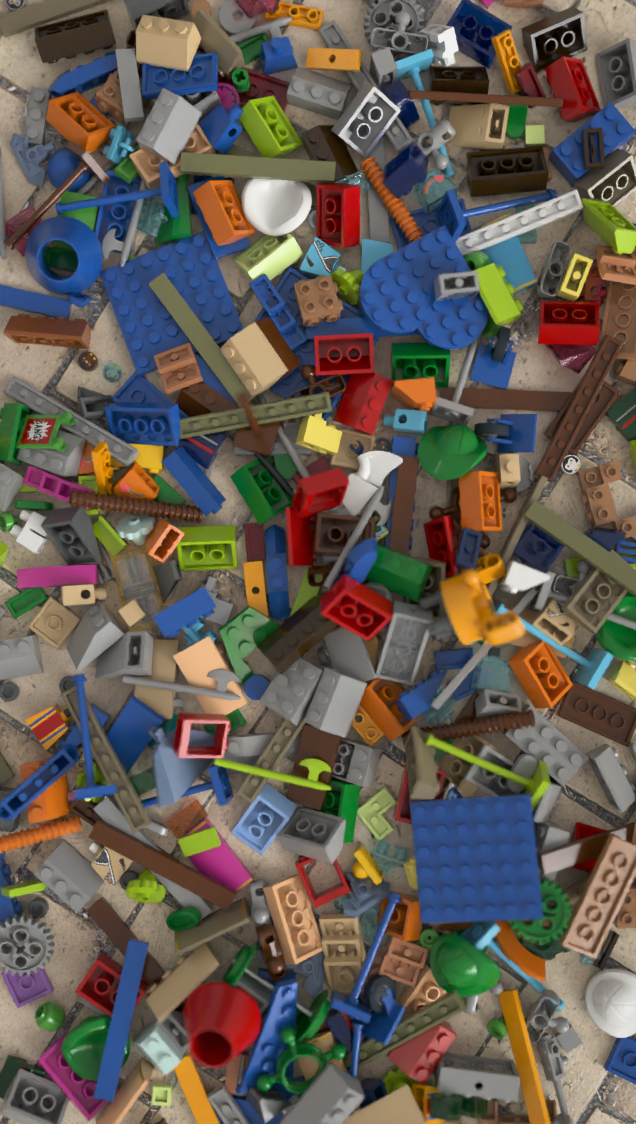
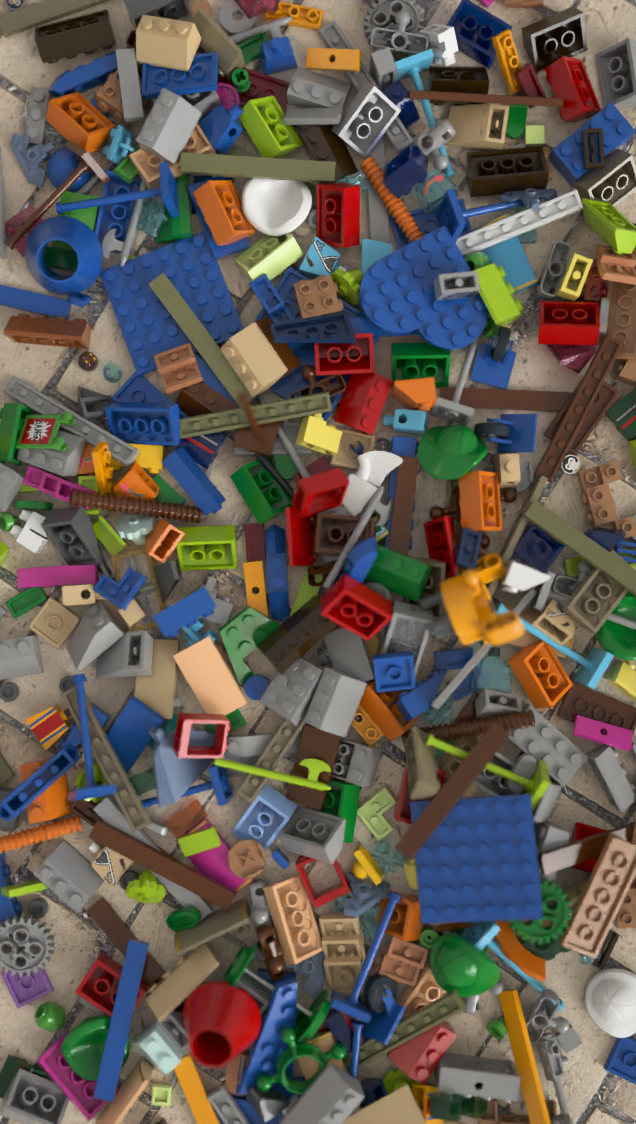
light grey piece [122,669,241,700] -> none
none -> blue tile [93,567,147,611]
none -> medium nougat tile [227,839,267,879]
none -> dark blue wing [270,311,355,343]
none -> blue tile [271,847,290,870]
none -> light grey tile [284,107,344,125]
none -> blue plate [373,651,416,692]
none -> reddish brown tile [395,721,511,861]
none -> sand blue piece [500,188,557,211]
none -> dark pink tile [573,715,633,751]
none -> light grey tile [599,297,609,336]

